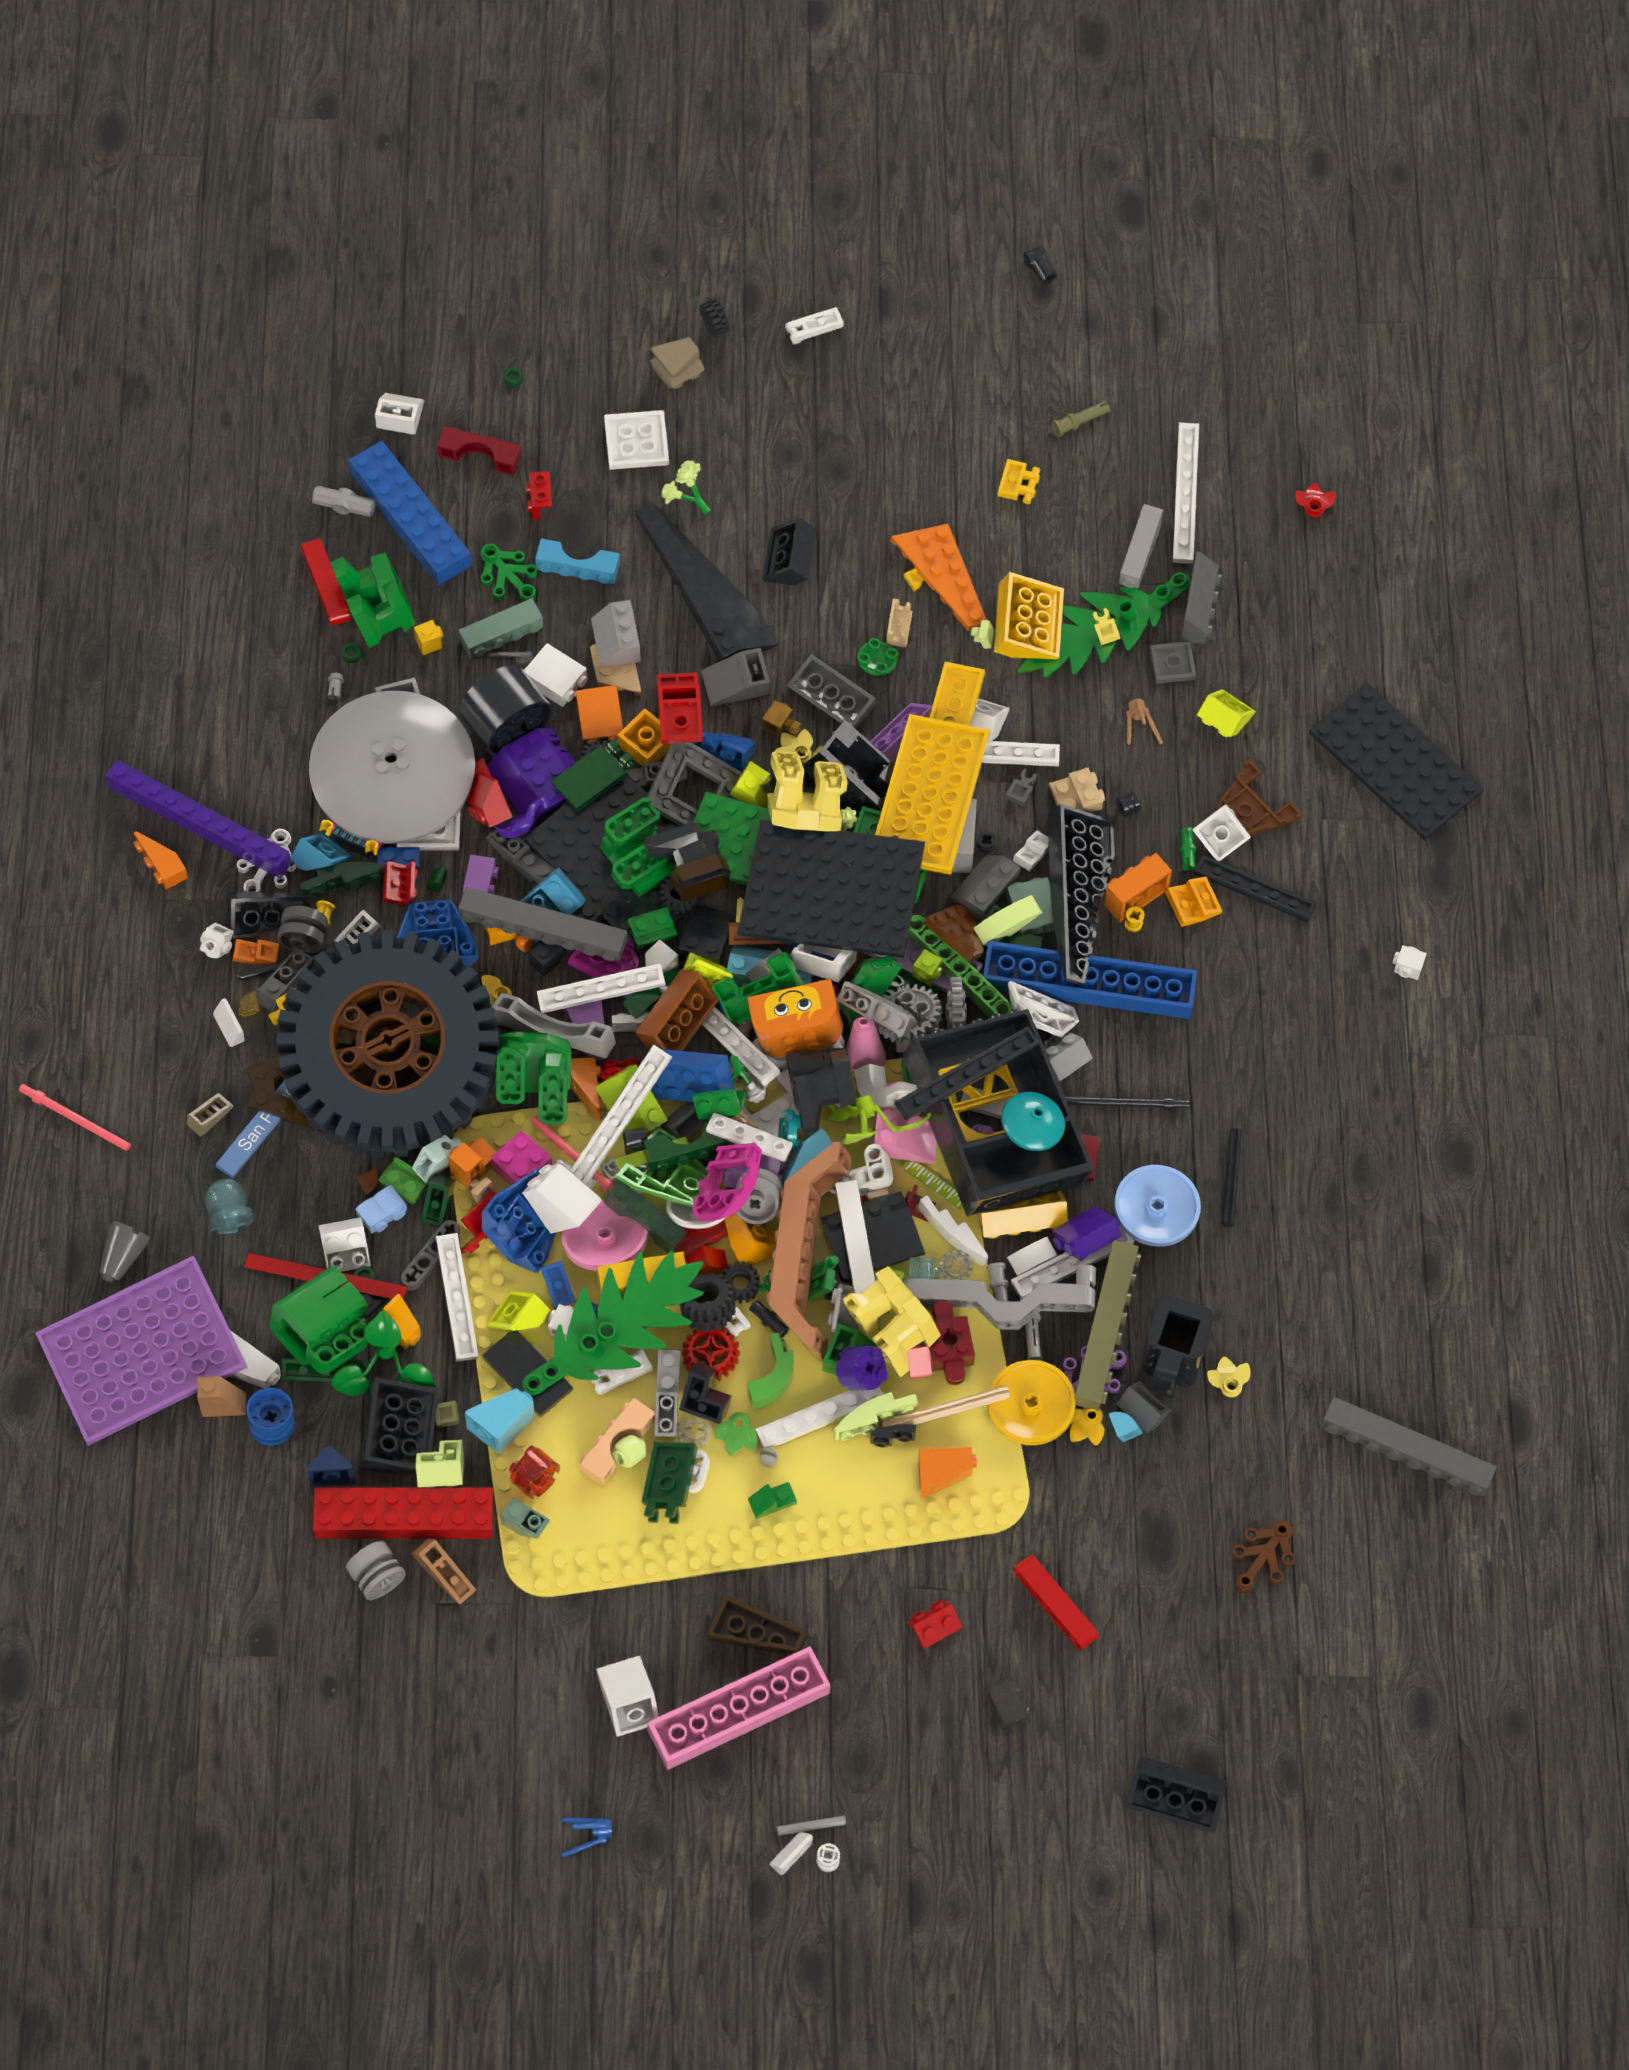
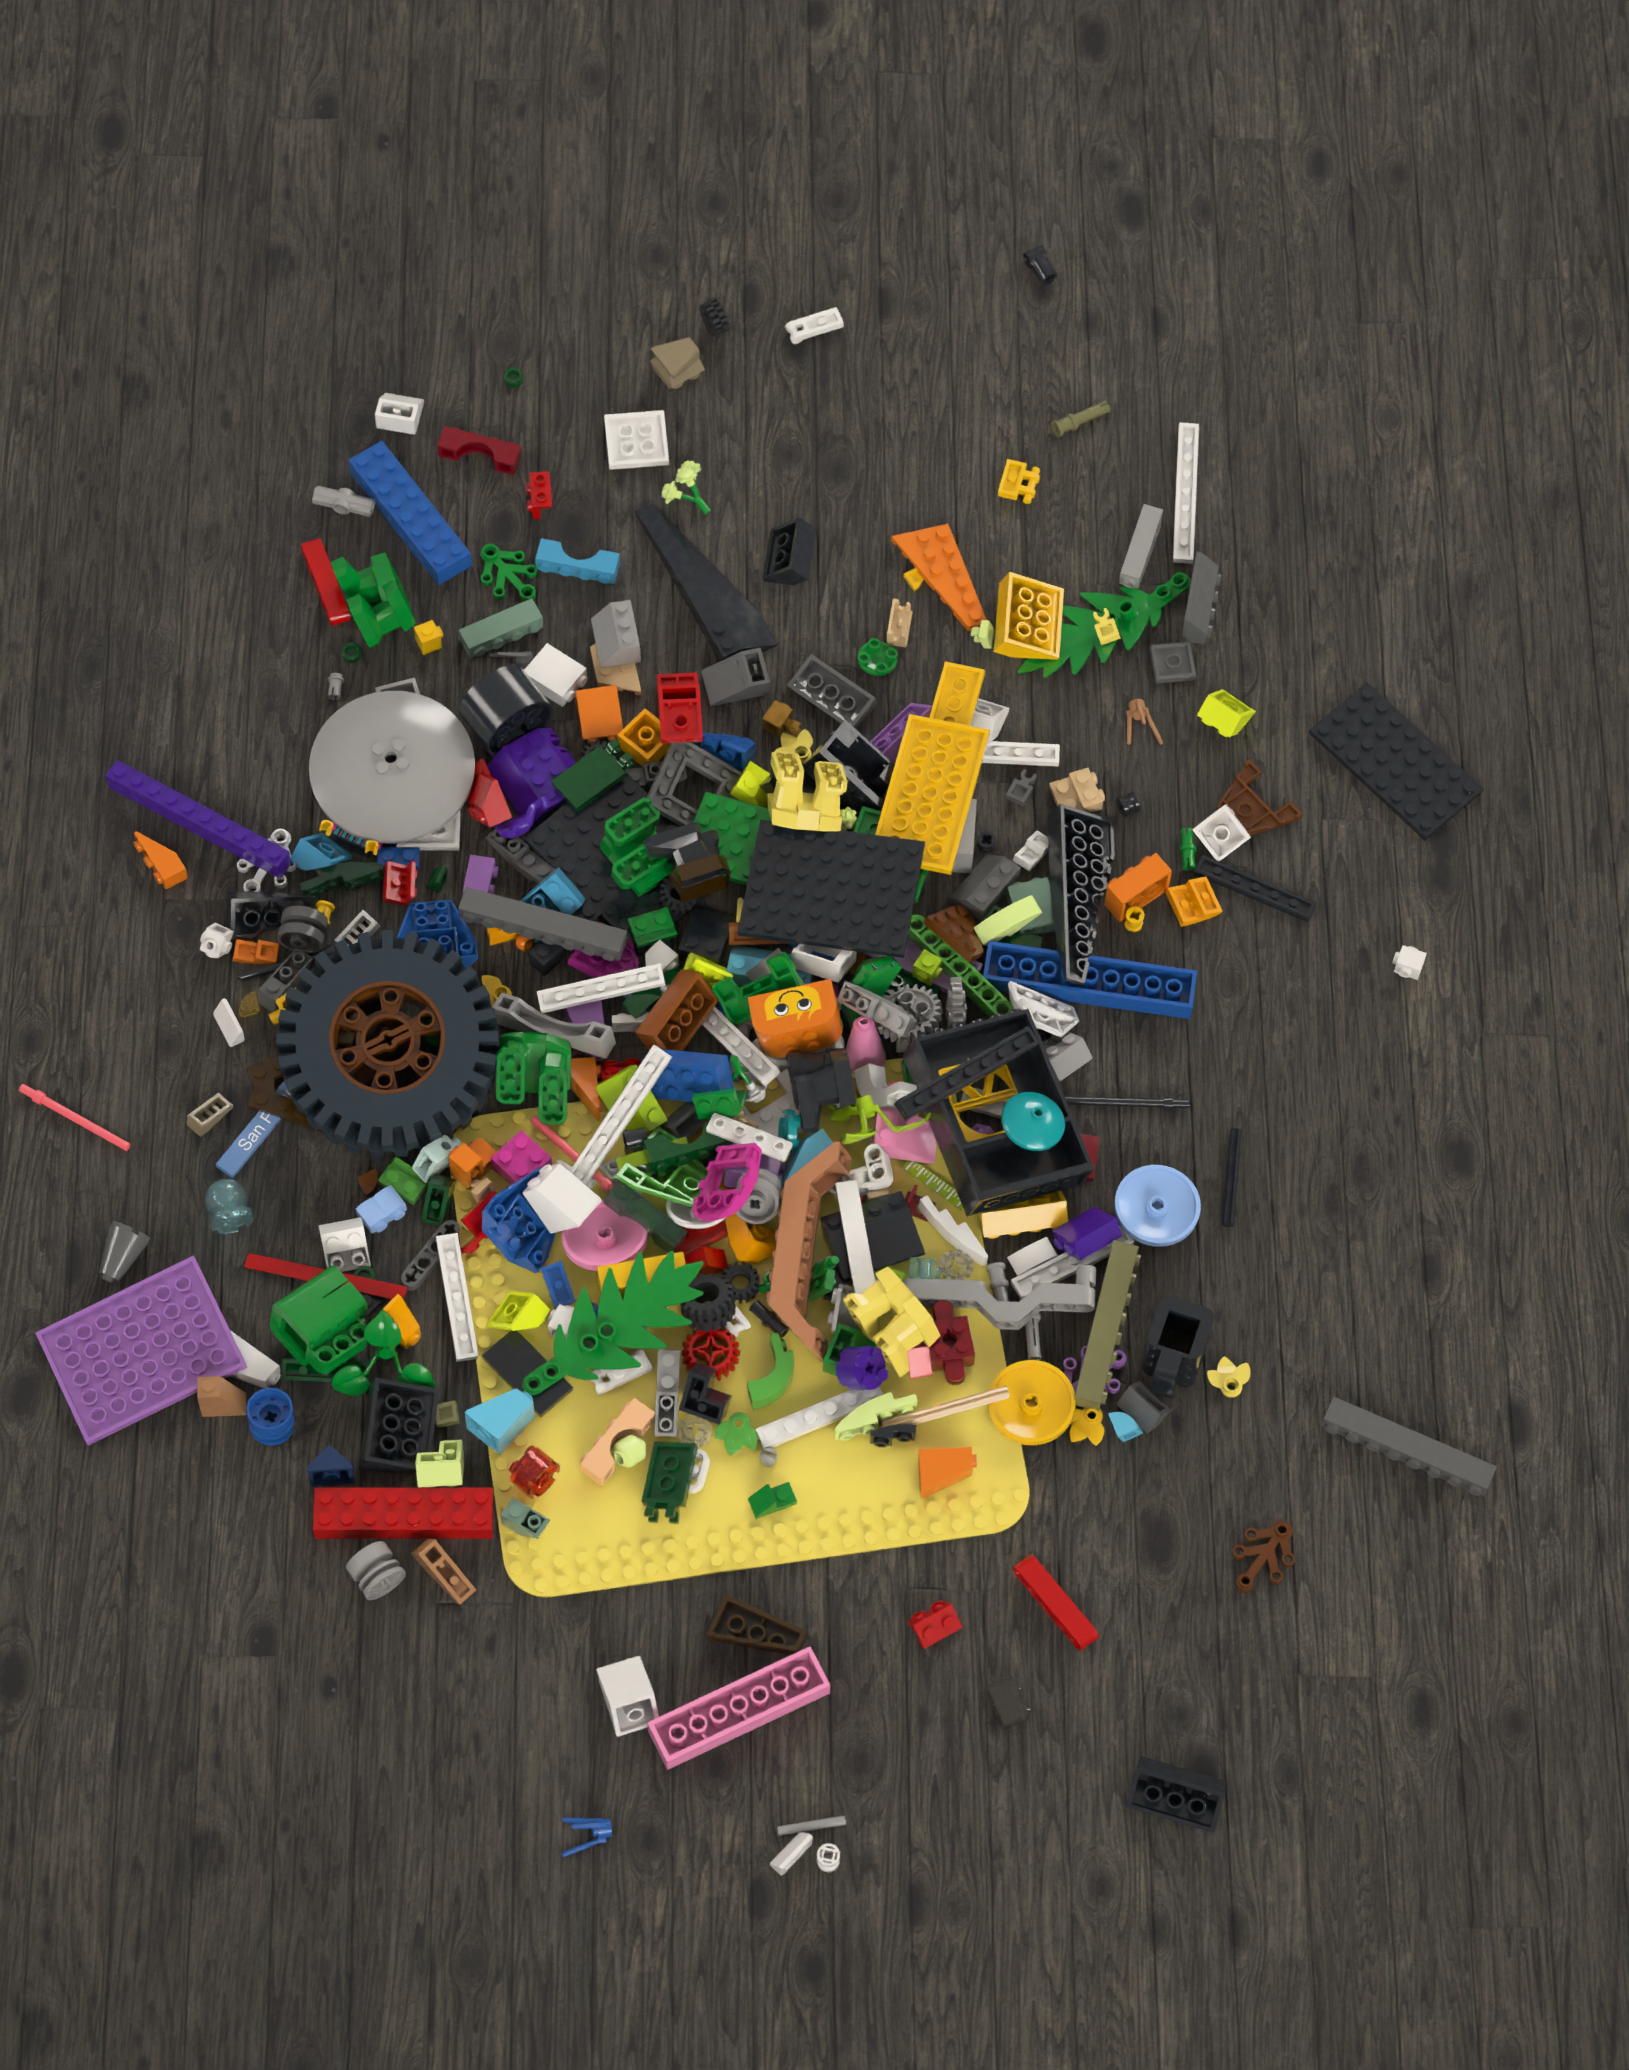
red plate [1295,483,1335,518] -> none

